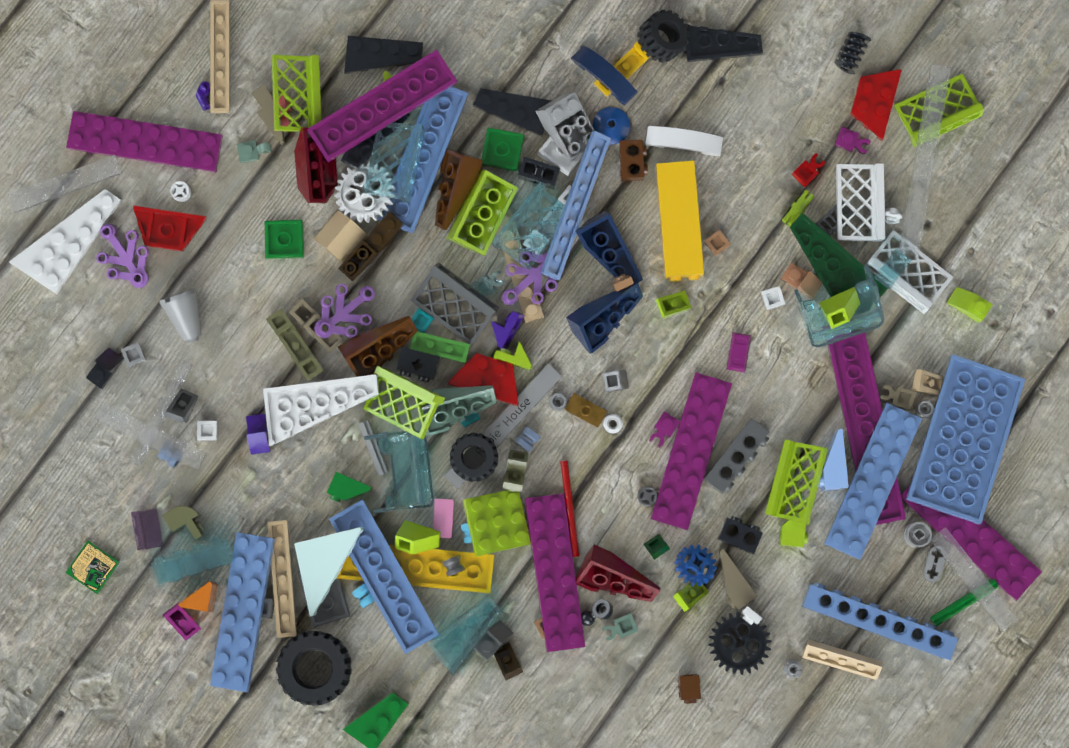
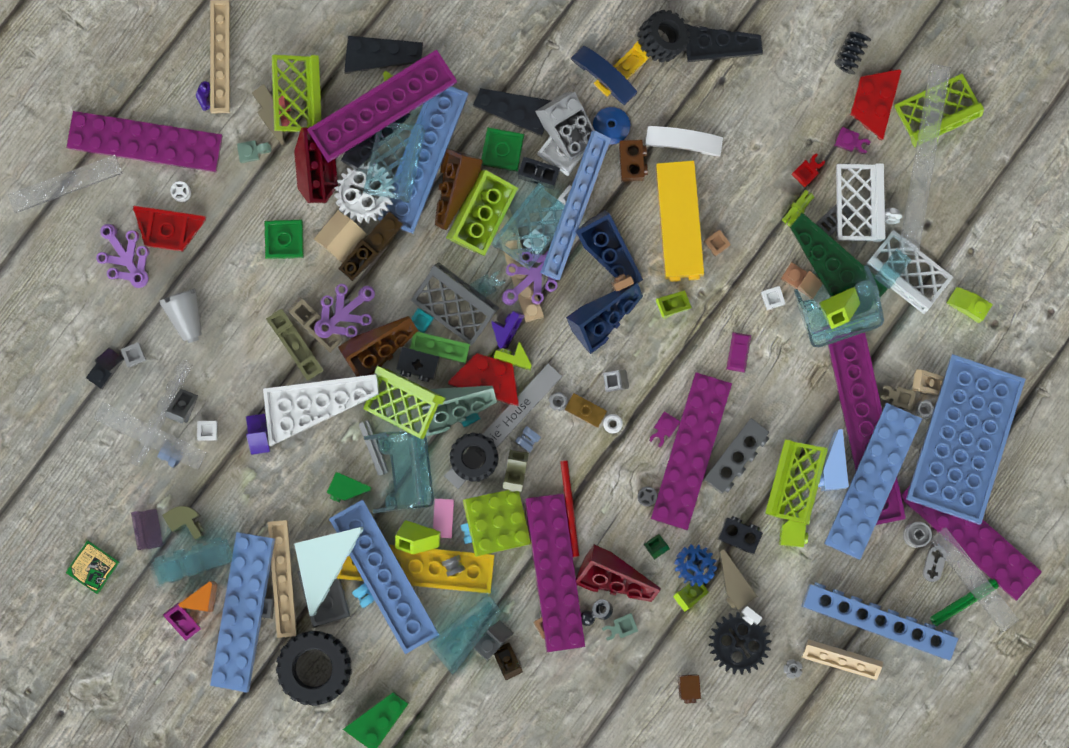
white wing [9,189,122,294] -> none

